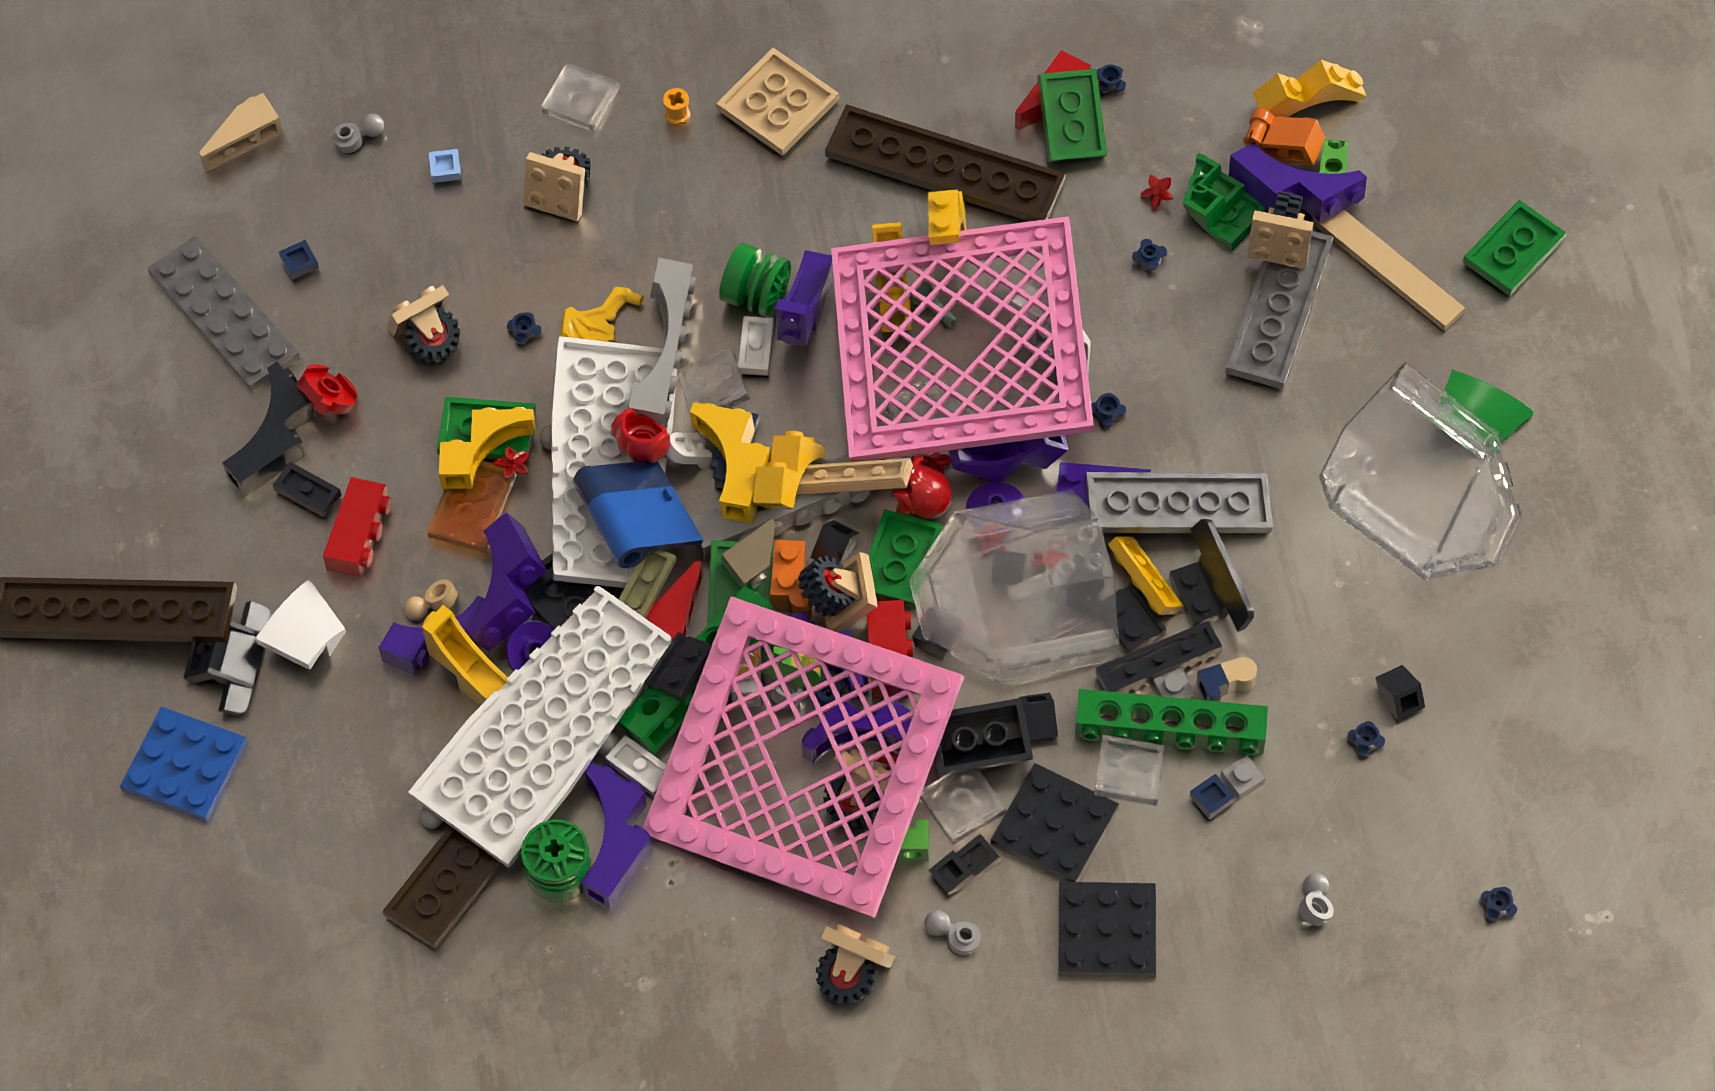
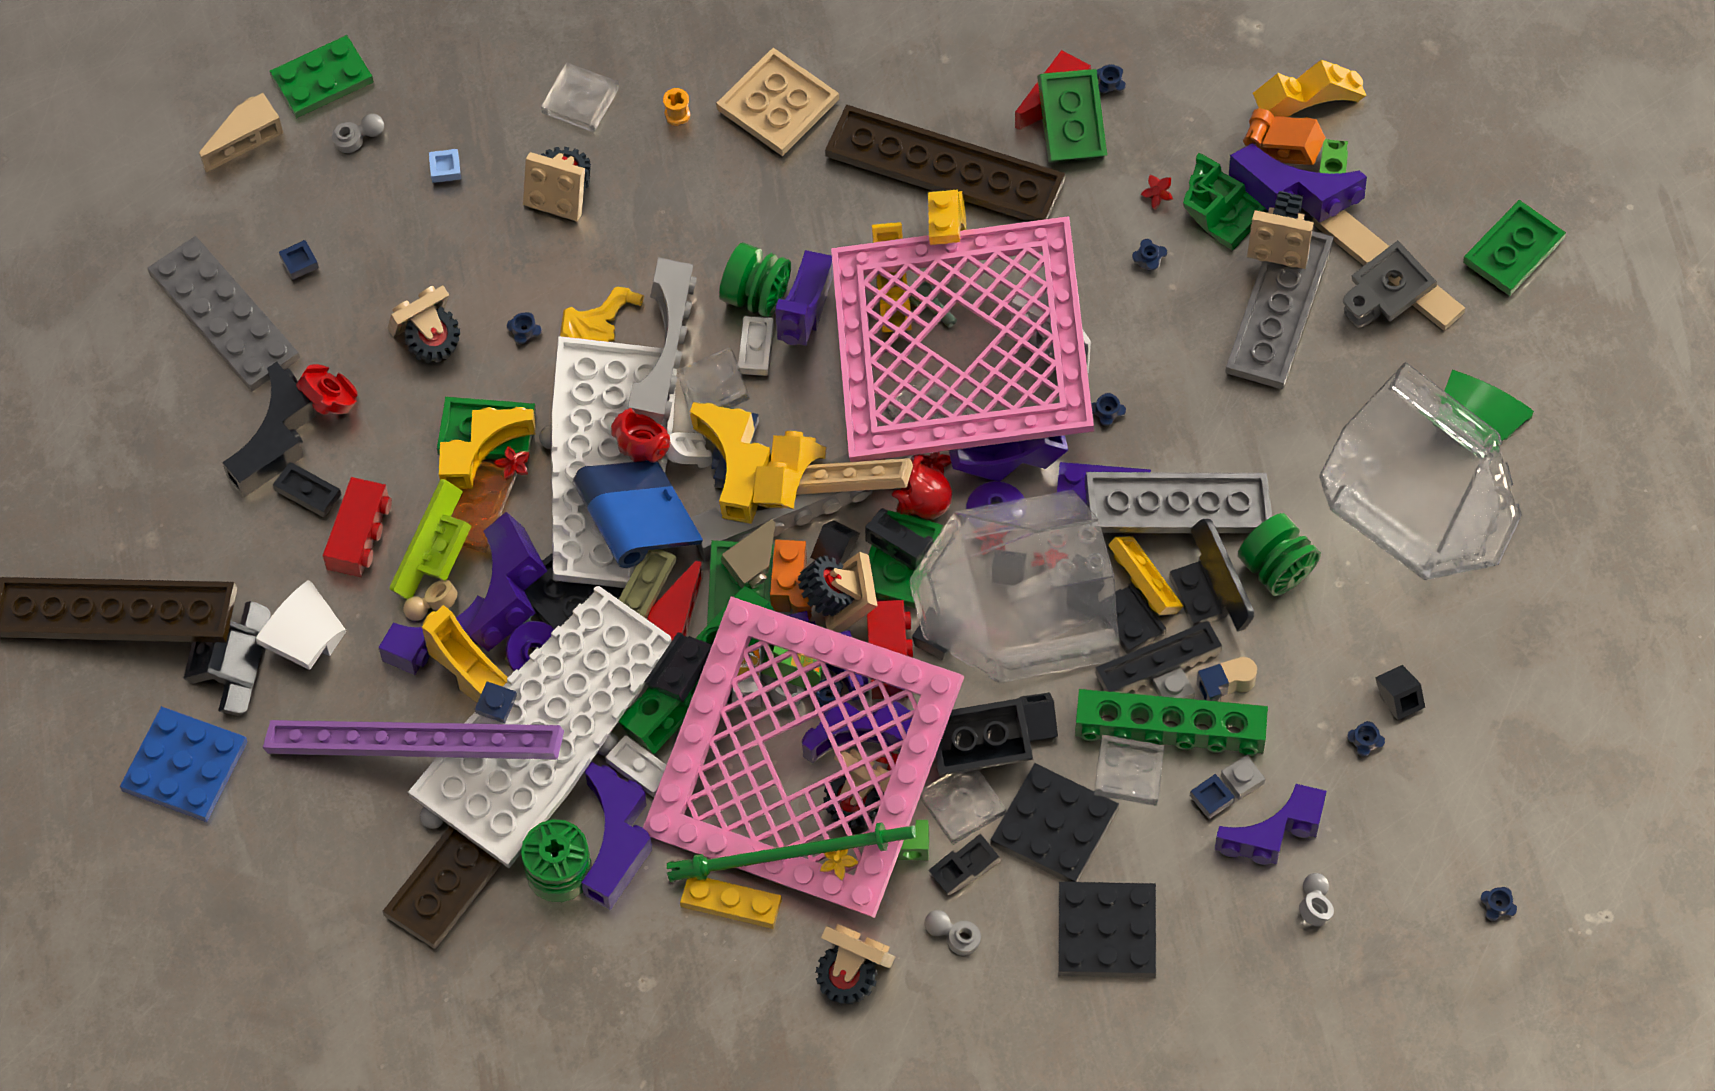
none -> medium lavender plate [263,720,564,760]
none -> green plate [270,35,374,119]
none -> lime bracket [390,479,472,600]
none -> dark blue plate [475,681,517,724]
none -> green bar [667,822,916,882]
none -> yellow plate [680,878,782,929]
none -> yellow plant [820,849,858,881]
none -> black hinge [865,508,936,572]
none -> dark purple arch [1215,784,1327,865]
none -> green wheel [1237,513,1321,596]
none -> dark grey plate [1343,240,1437,328]

